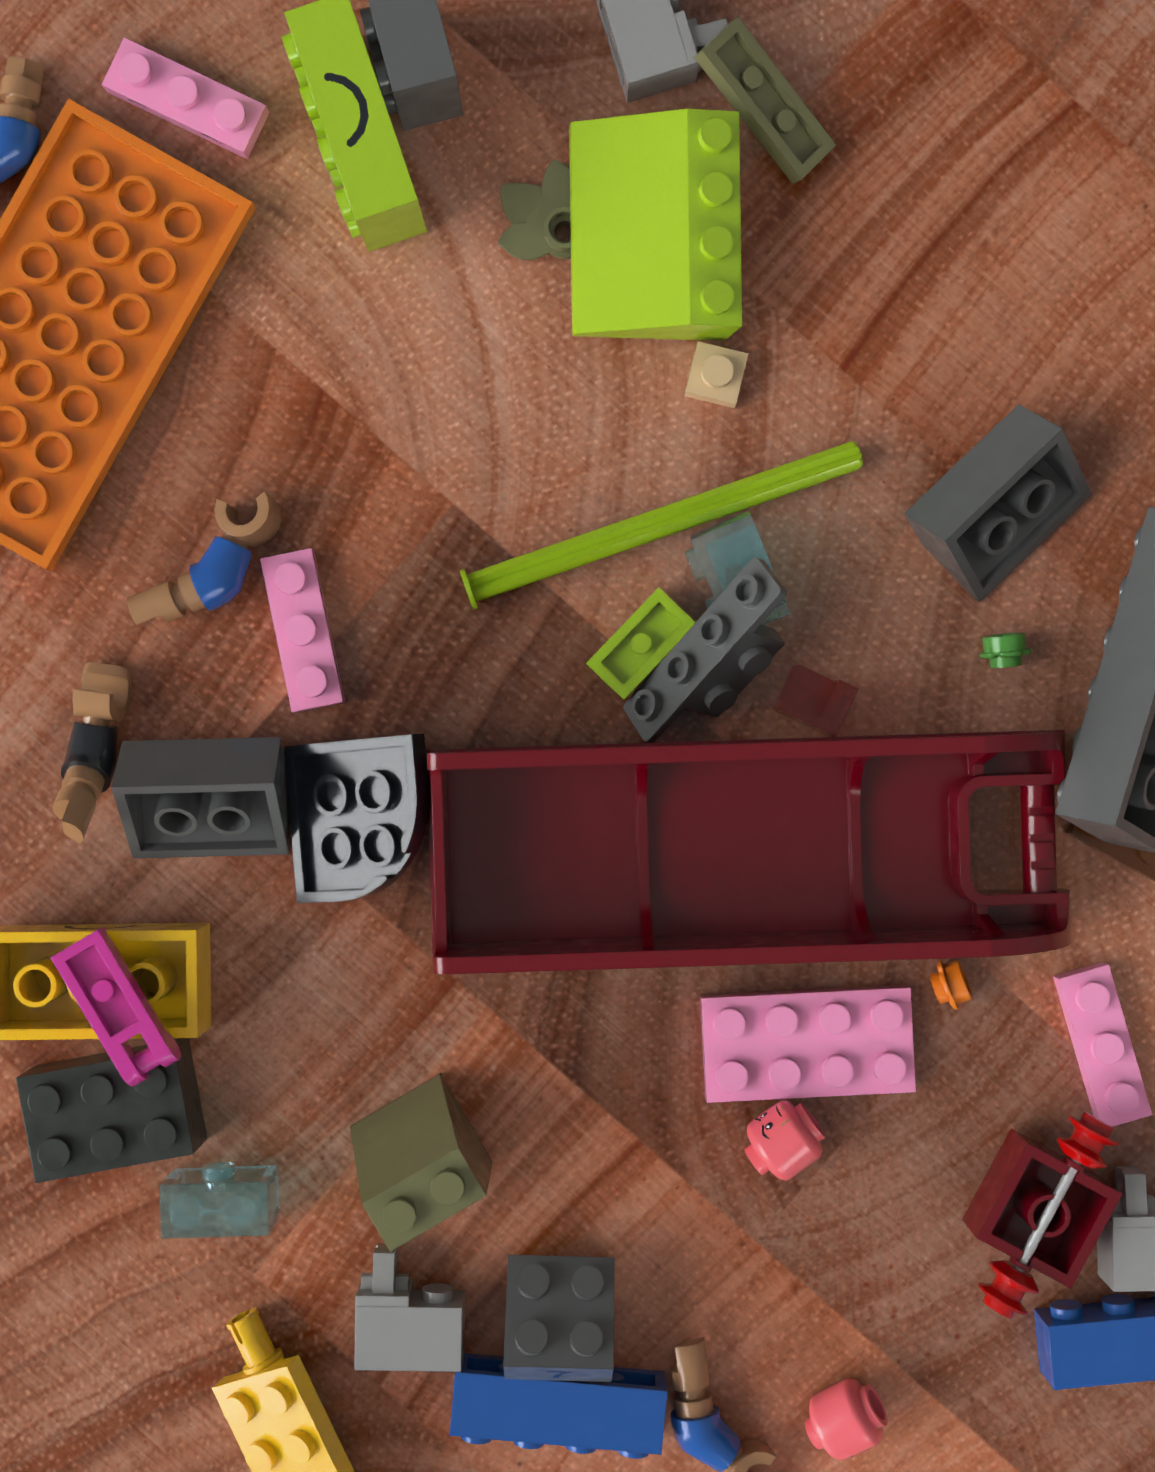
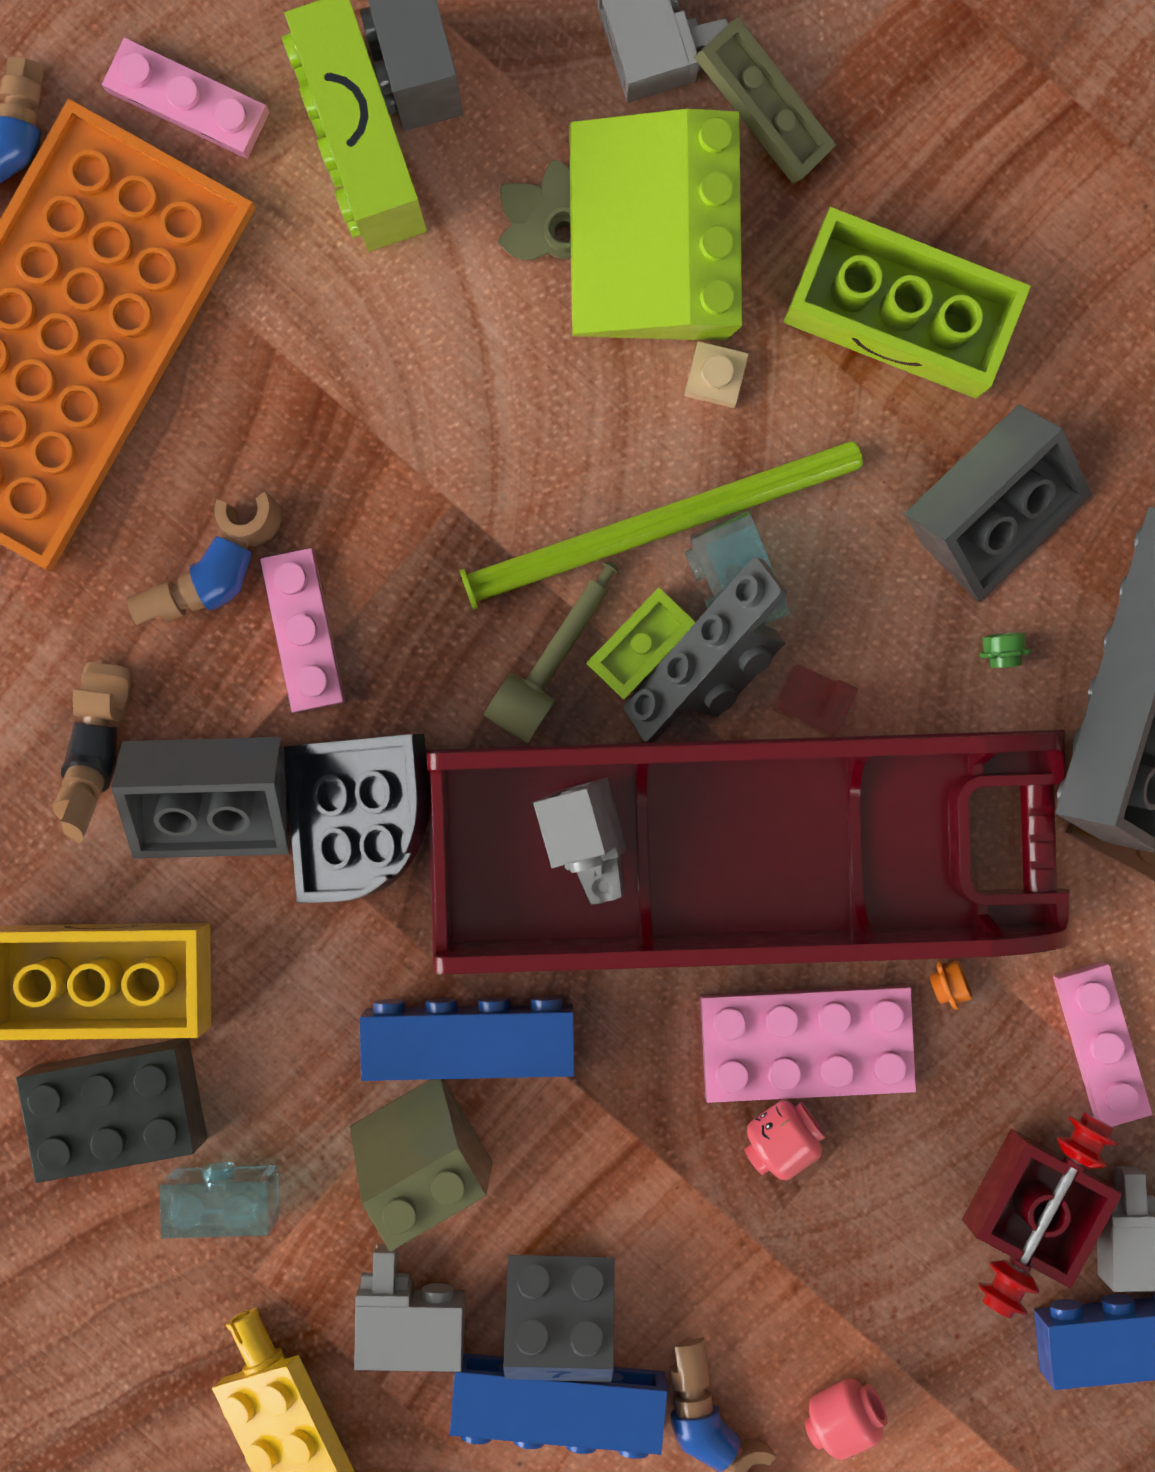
dark pink plate [51,927,181,1087] -> none
none -> blue brick [360,996,574,1081]
none -> olive piece [483,562,619,744]
none -> light grey hinge [533,777,628,905]
none -> lime brick [783,207,1031,399]

